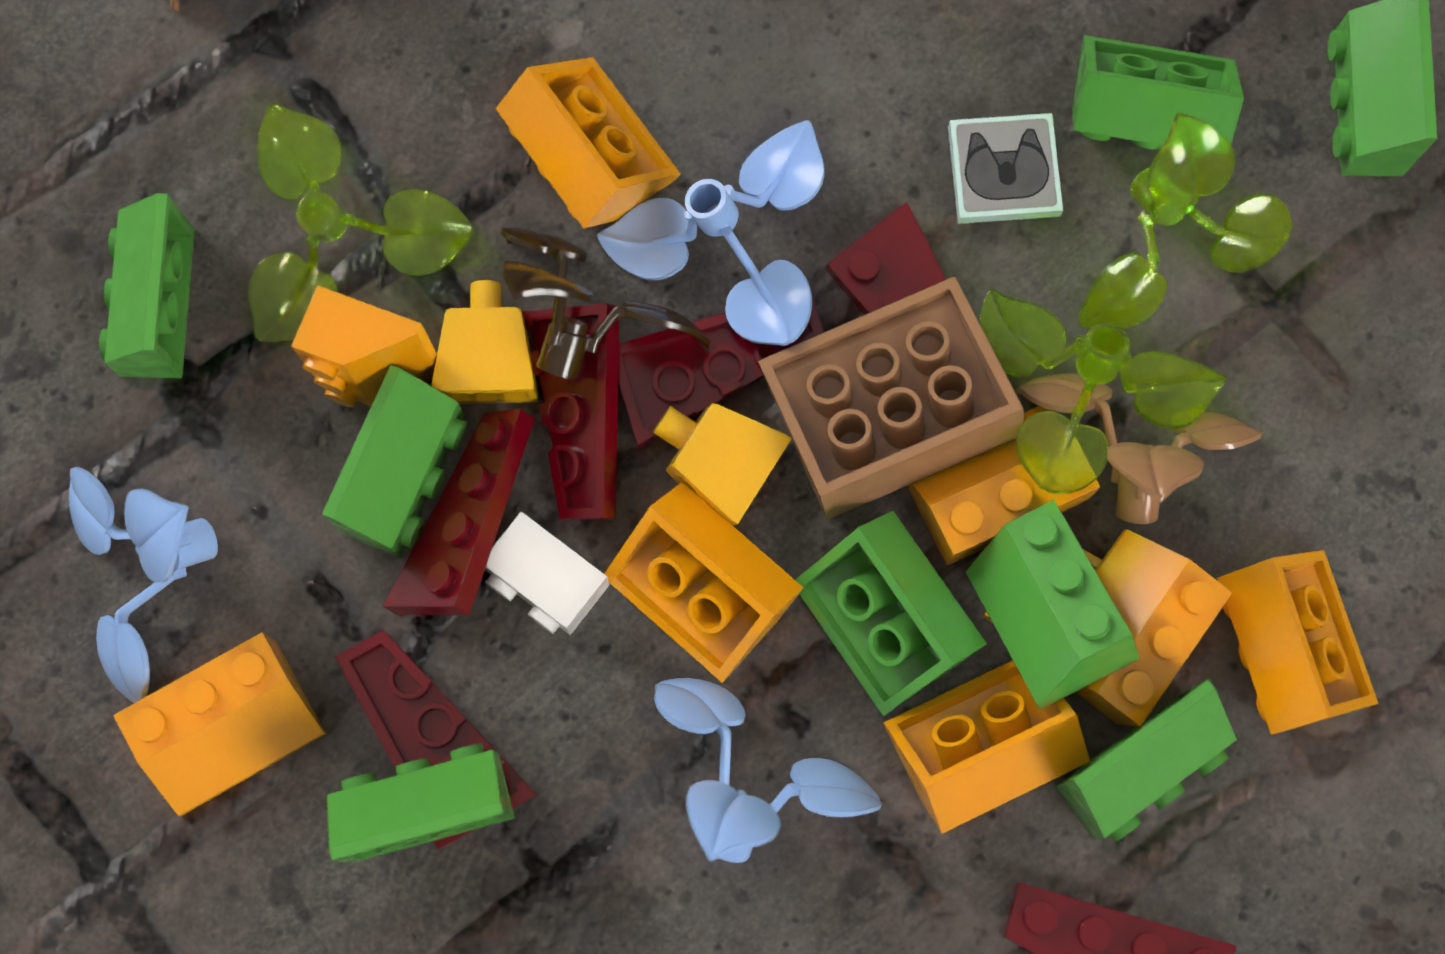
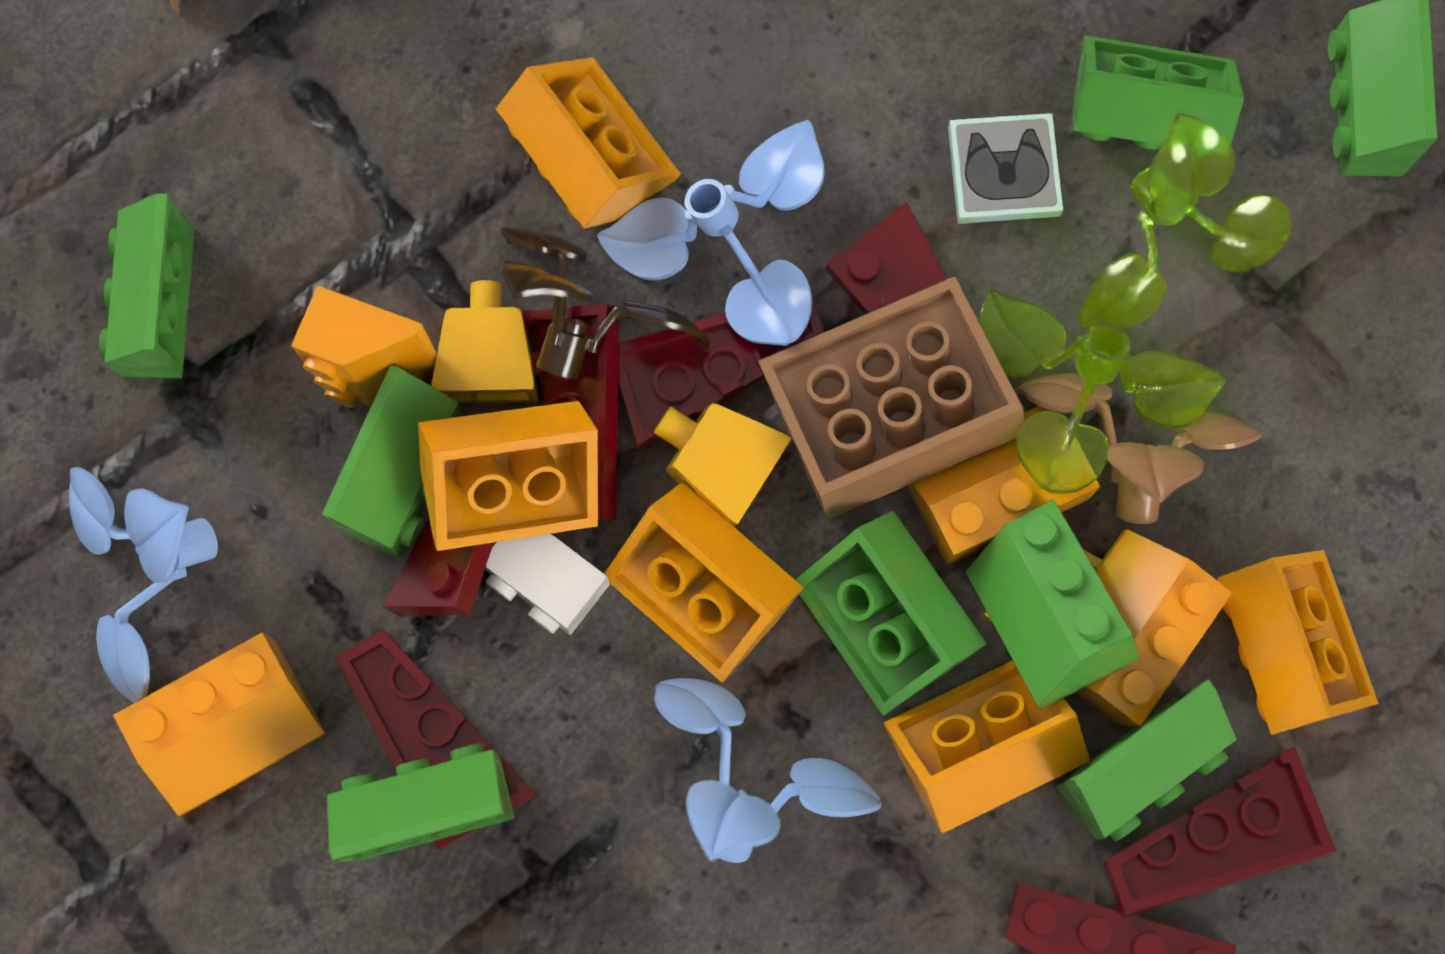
clear neon green plant [249,104,473,342] -> none
none -> light orange slope [418,401,598,551]
none -> dark red wing [1103,746,1336,918]

